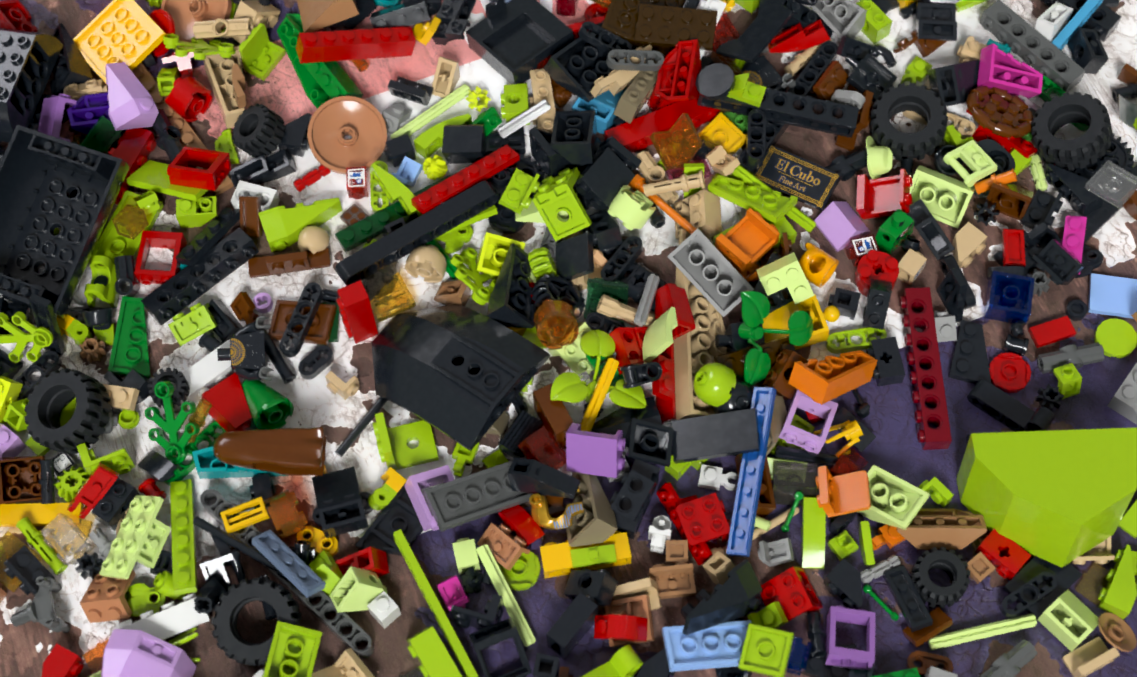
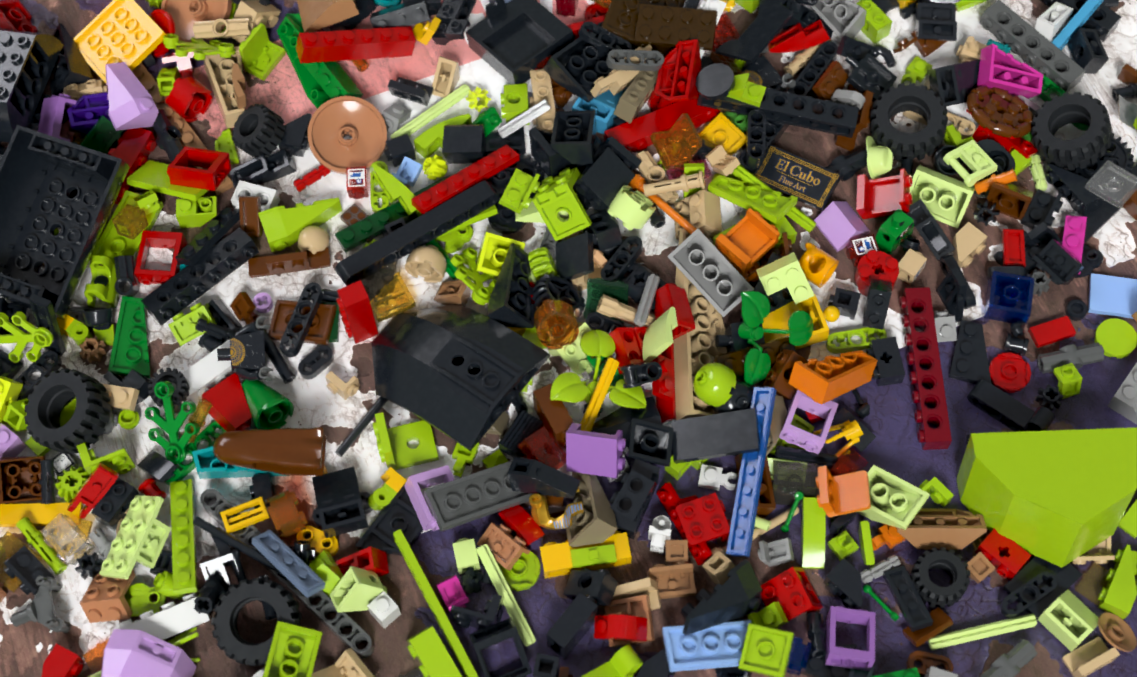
none -> black axle [195,318,235,342]

